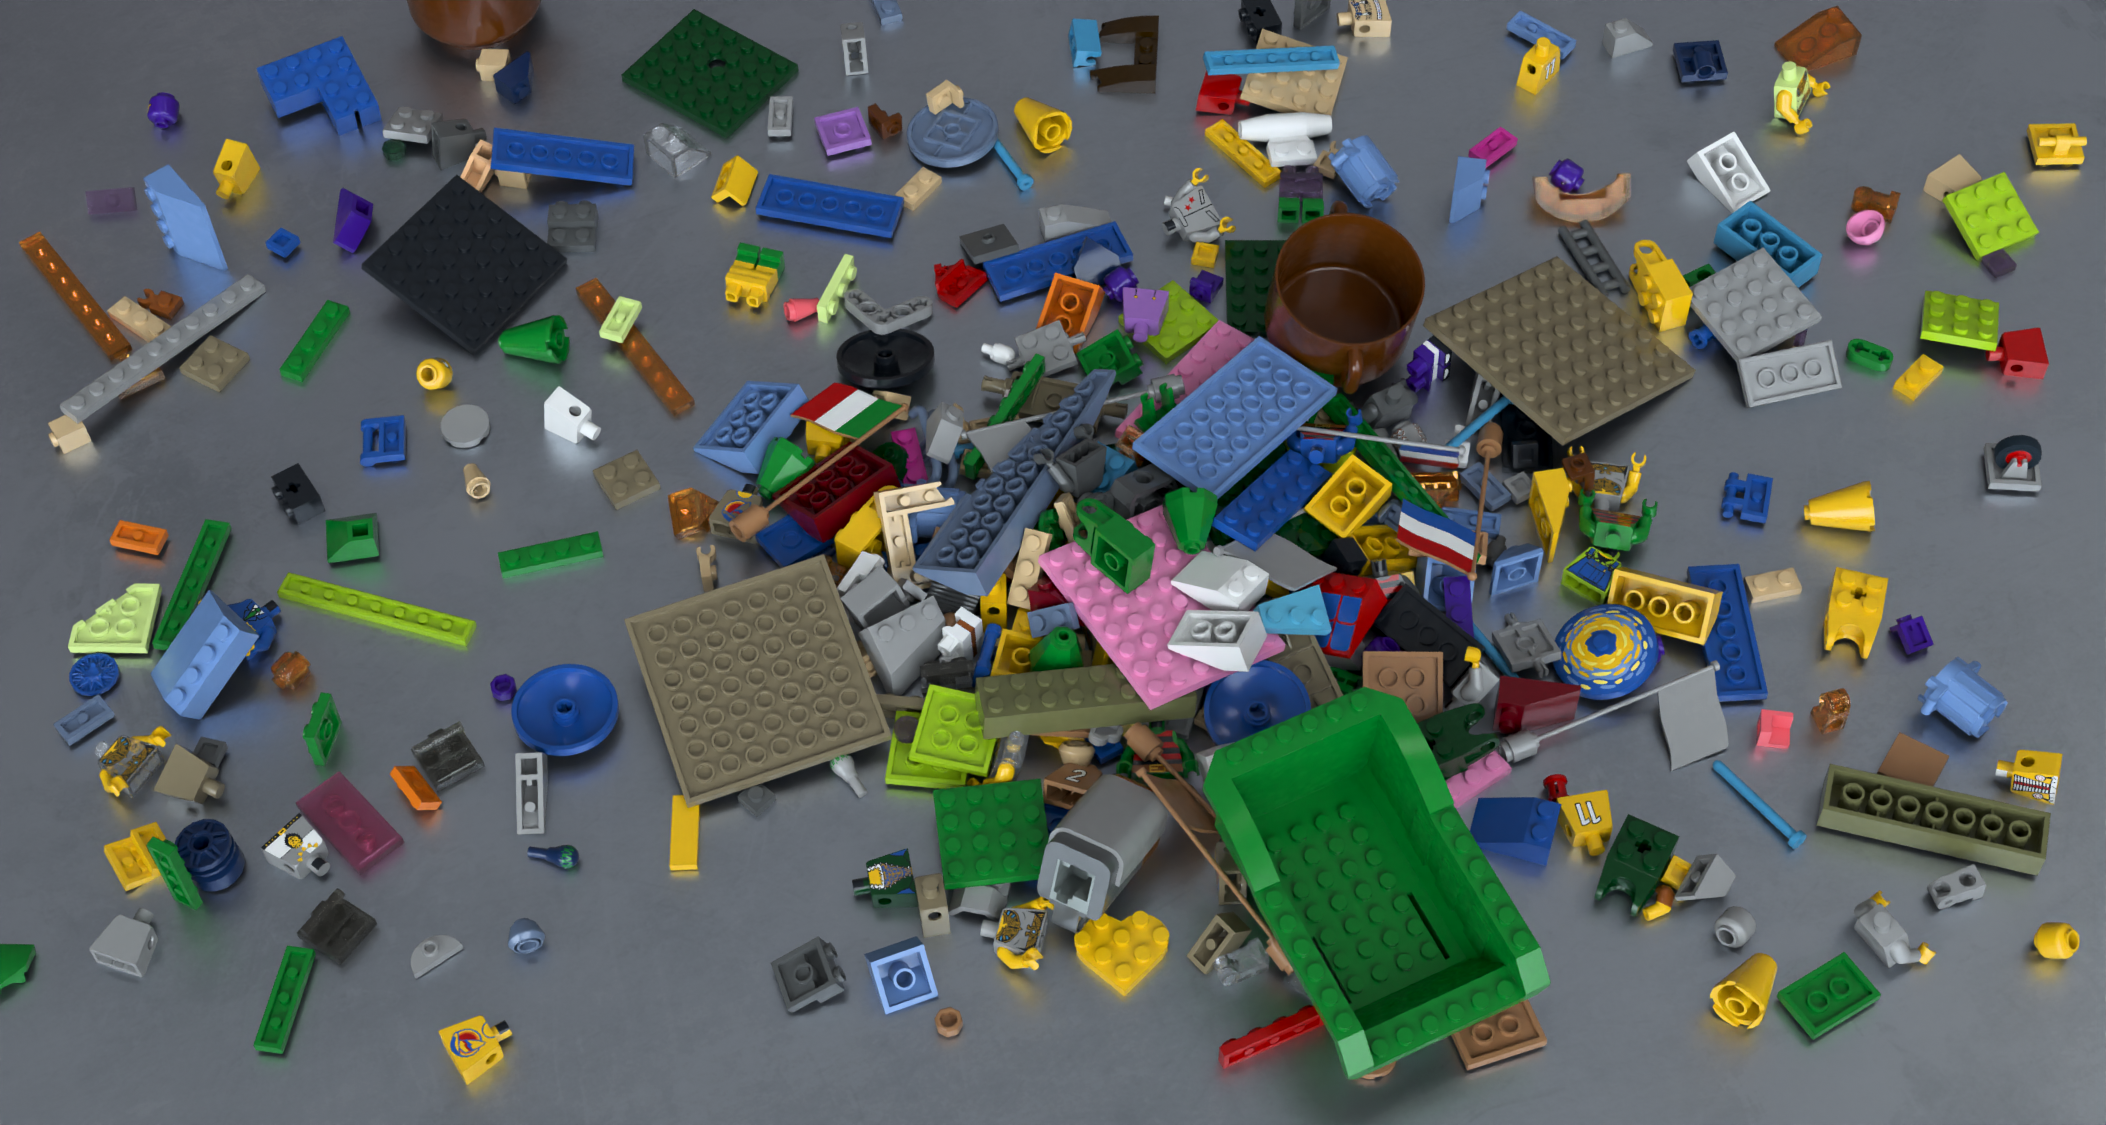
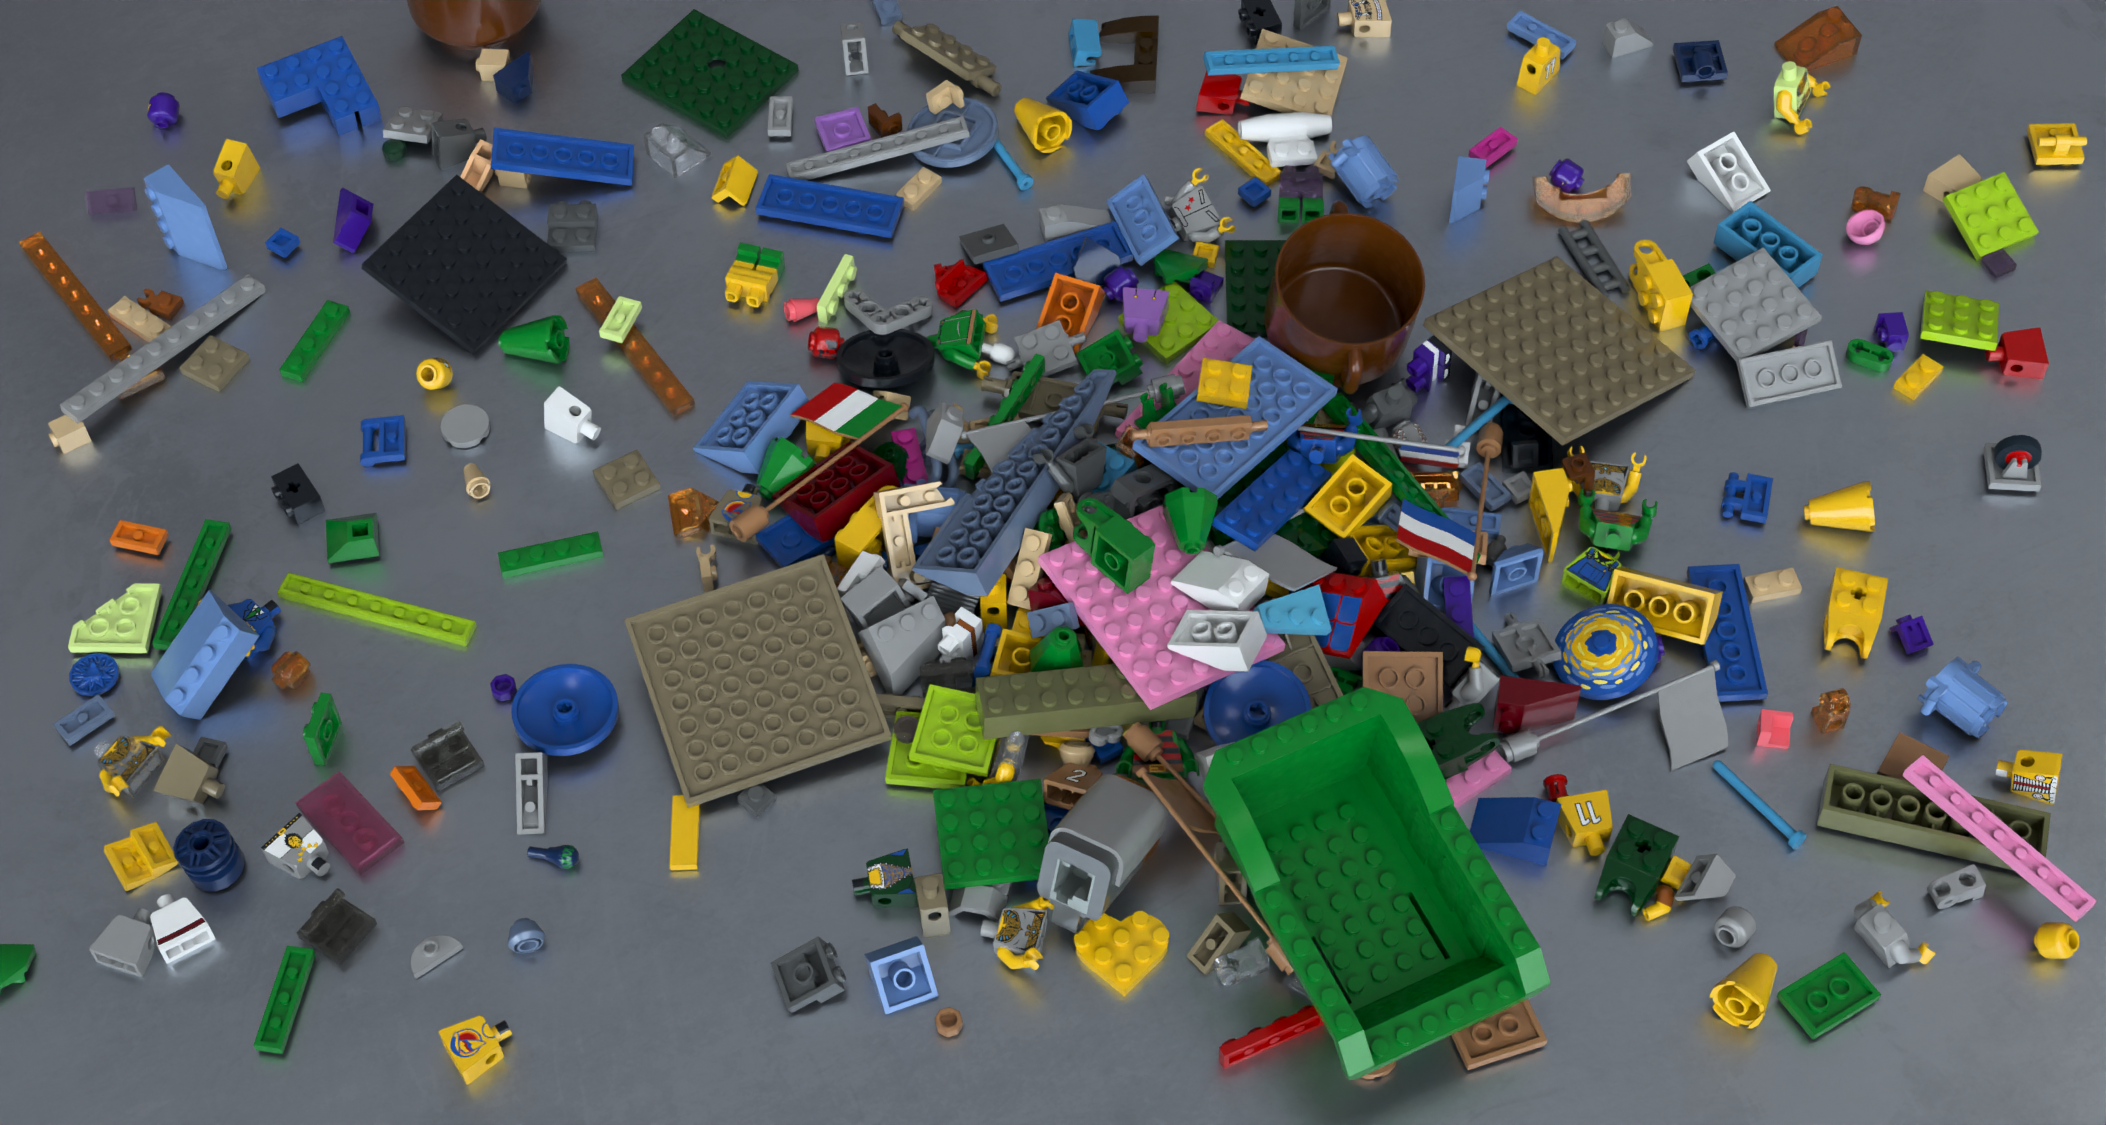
green plate [146,837,203,911] -> none
light grey piece [830,754,868,798] -> none
none -> white torso [150,894,215,964]
none -> light grey tile [785,116,970,180]
none -> red head [808,326,844,359]
none -> dark tan plate [892,20,1002,97]
none -> green torso [927,309,998,380]
none -> blue slope [1046,70,1129,130]
none -> medium blue plate [1106,174,1179,266]
none -> medium nougat plate [1130,415,1268,447]
none -> green slope [1154,249,1208,284]
none -> yellow plate [1196,358,1252,409]
none -> blue plate [1238,177,1271,208]
none -> dark purple brick [1874,312,1909,352]
none -> bright pink plate [1902,755,2097,922]

